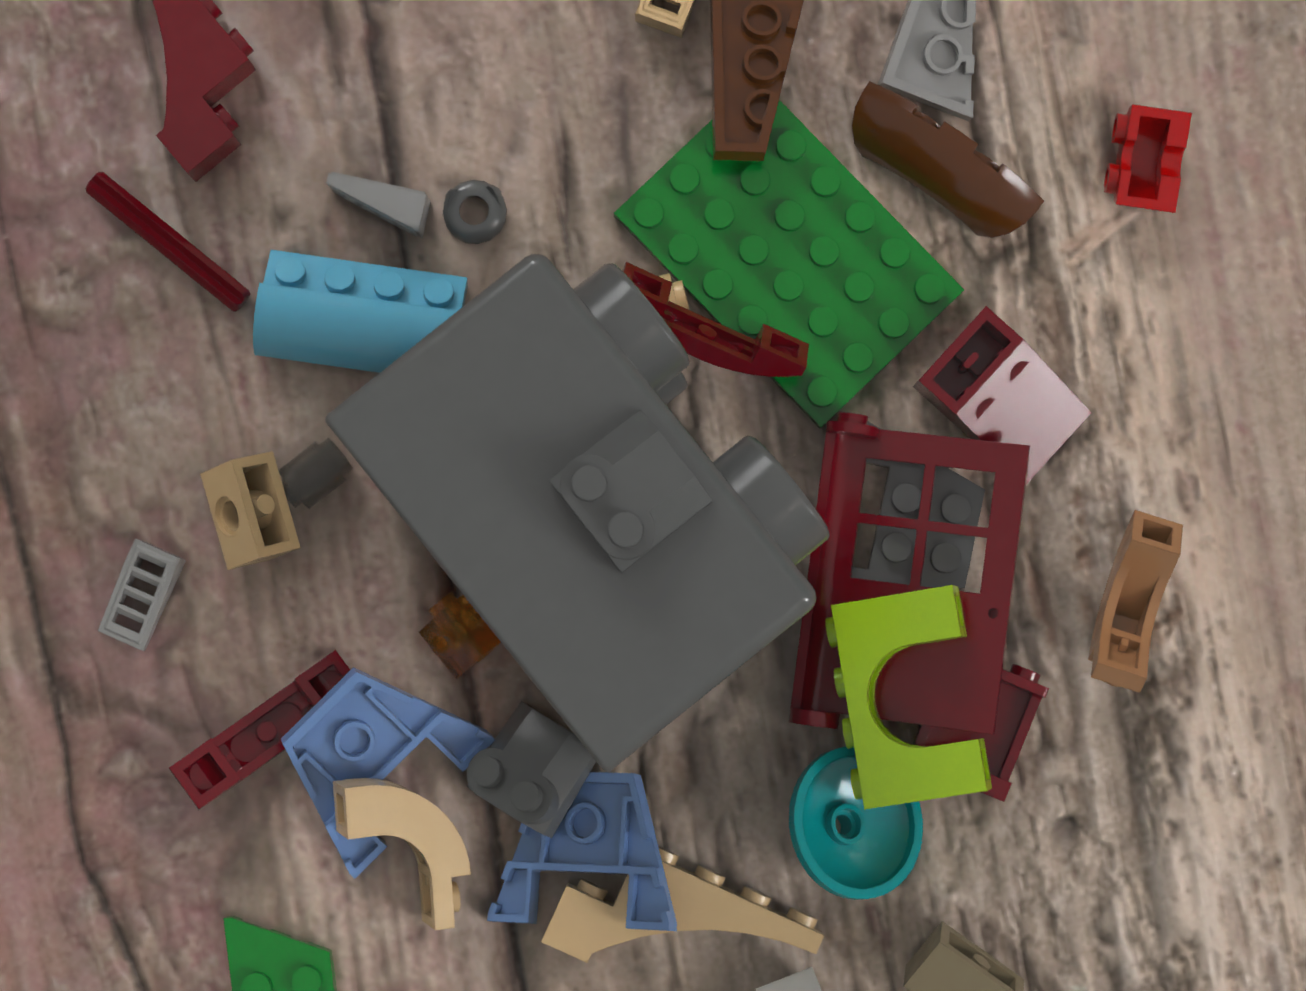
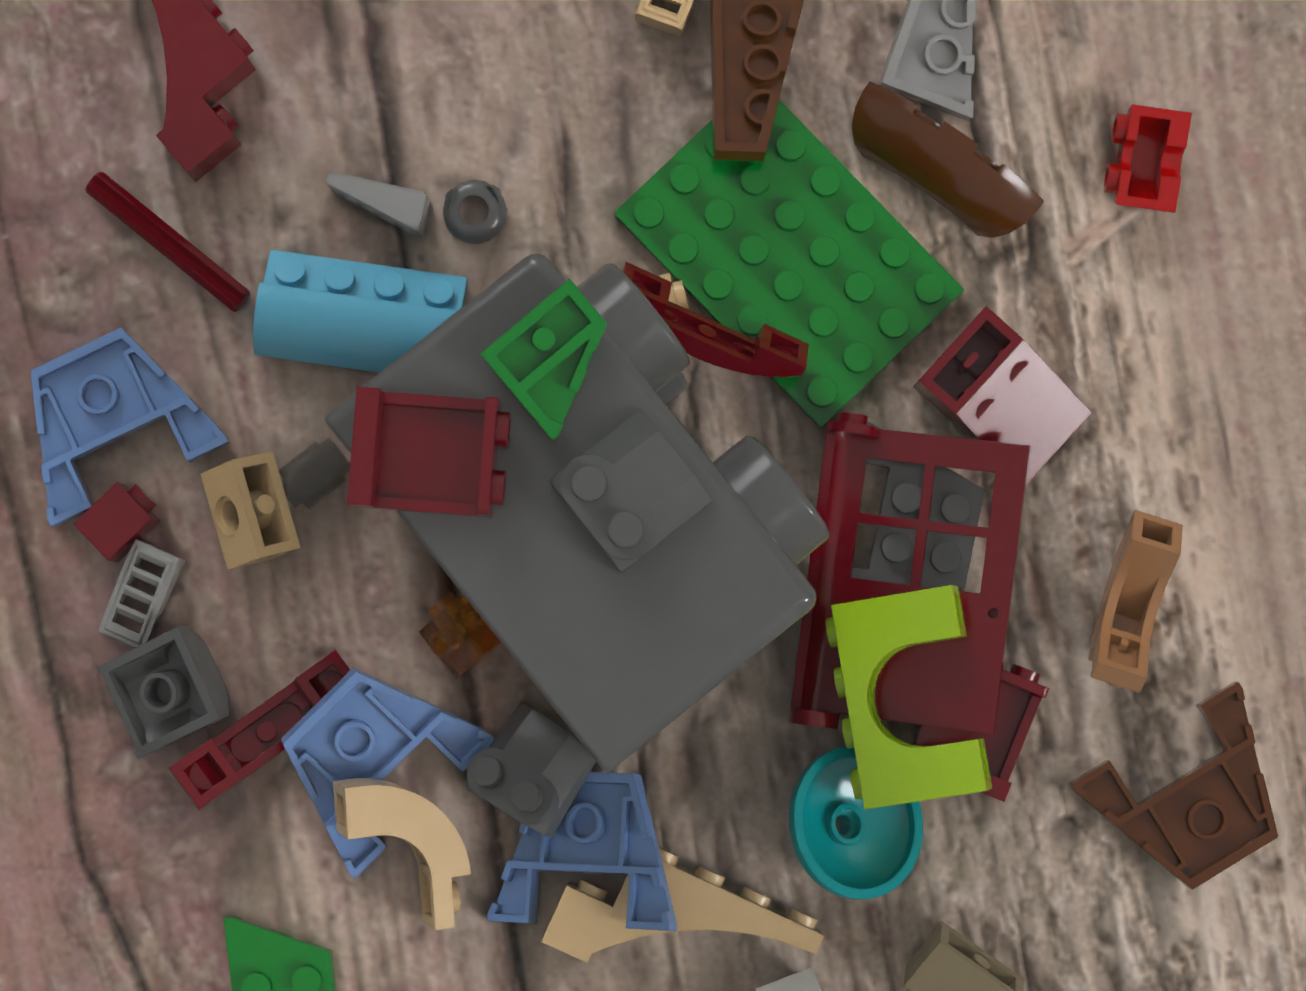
none -> medium blue wing [30,328,231,527]
none -> dark red brick [73,482,161,562]
none -> dark grey slope [96,624,230,759]
none -> dark red panel [347,386,511,518]
none -> green wing [479,279,607,440]
none -> reddish brown wing [1068,682,1278,890]

